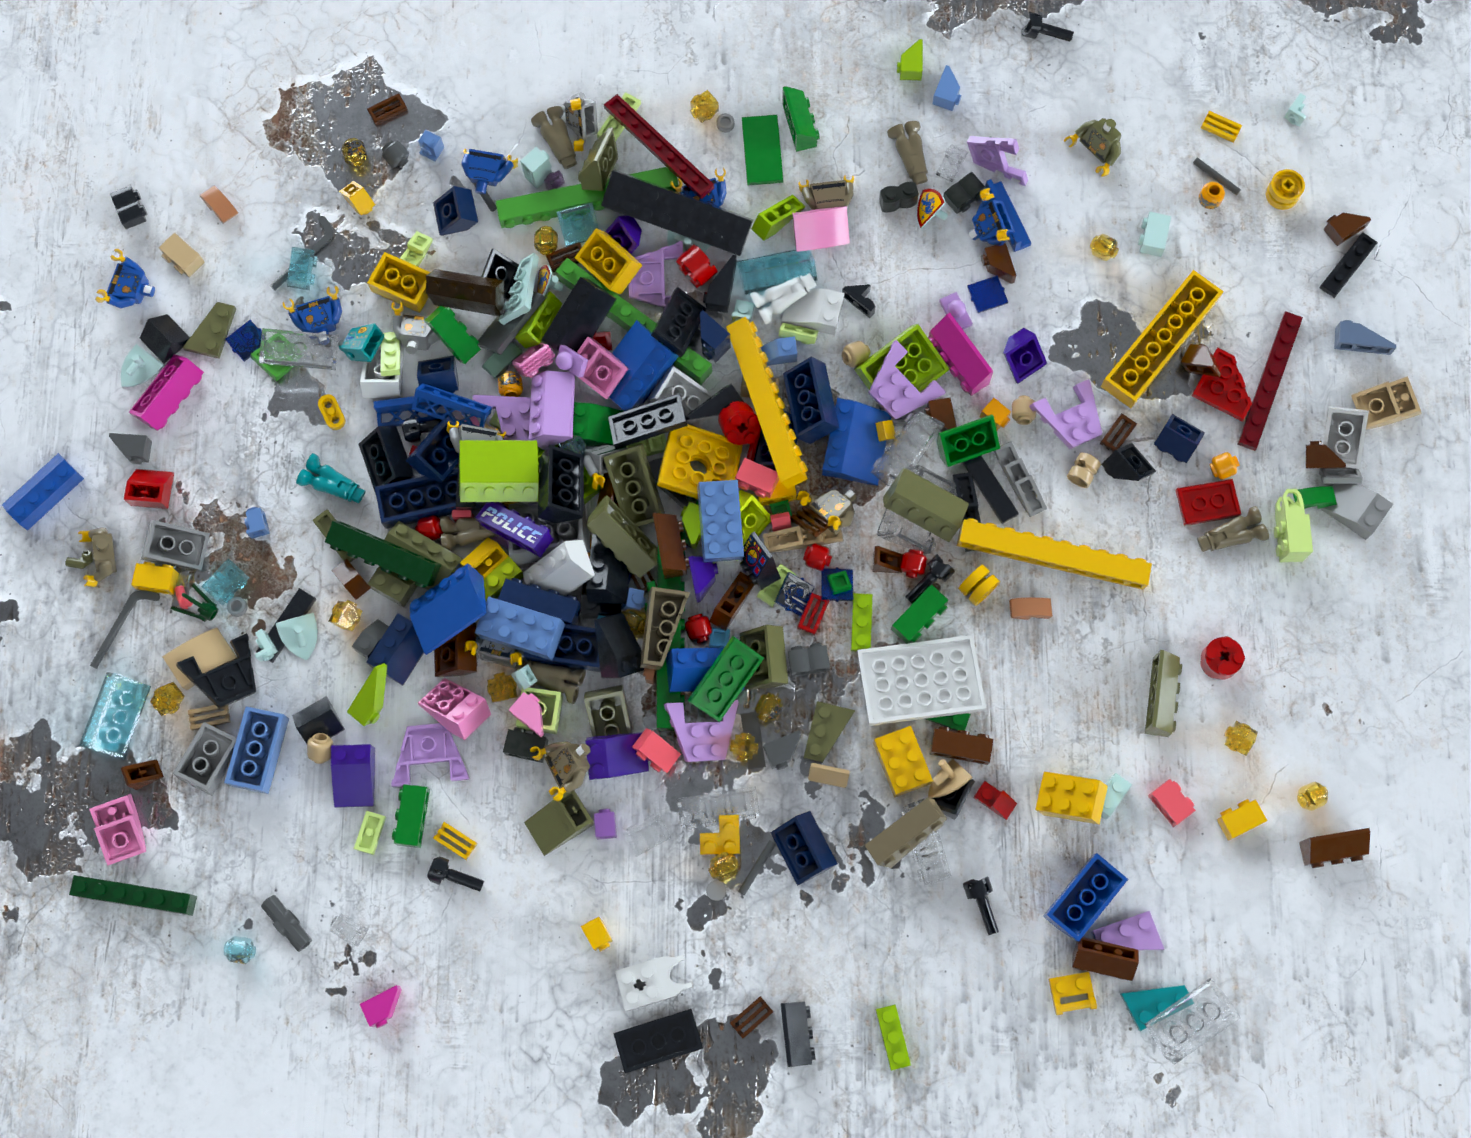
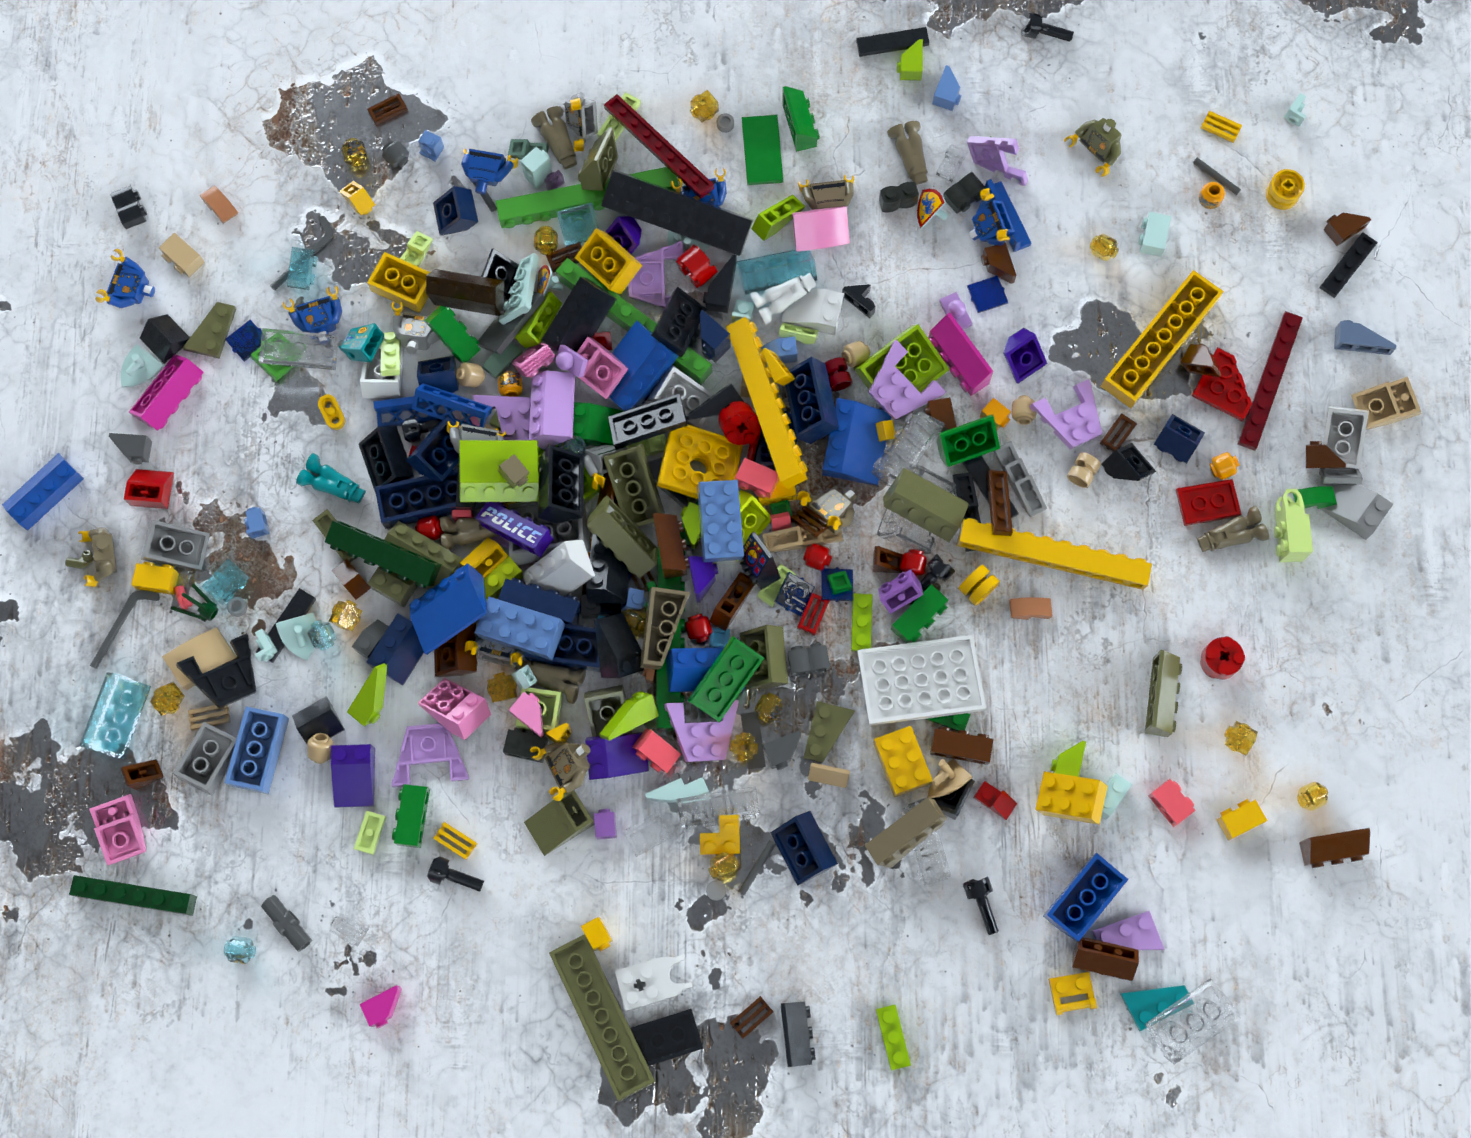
none -> clear light blue head [307,620,336,650]
none -> tan head [456,362,485,388]
none -> dark tan brick [498,454,529,489]
none -> sand green slope [508,139,549,160]
none -> yellow slope [546,723,572,743]
none -> olive plate [549,934,656,1101]
none -> lime slope [599,691,659,741]
none -> light aqua slope [645,777,709,803]
none -> yellow slope [762,348,795,386]
none -> dark red wheel [825,357,853,392]
none -> black tile [856,27,930,57]
none -> medium lavender brick [878,570,923,614]
none -> reddish brown tile [987,470,1013,536]
none -> lime slope [1050,741,1086,777]

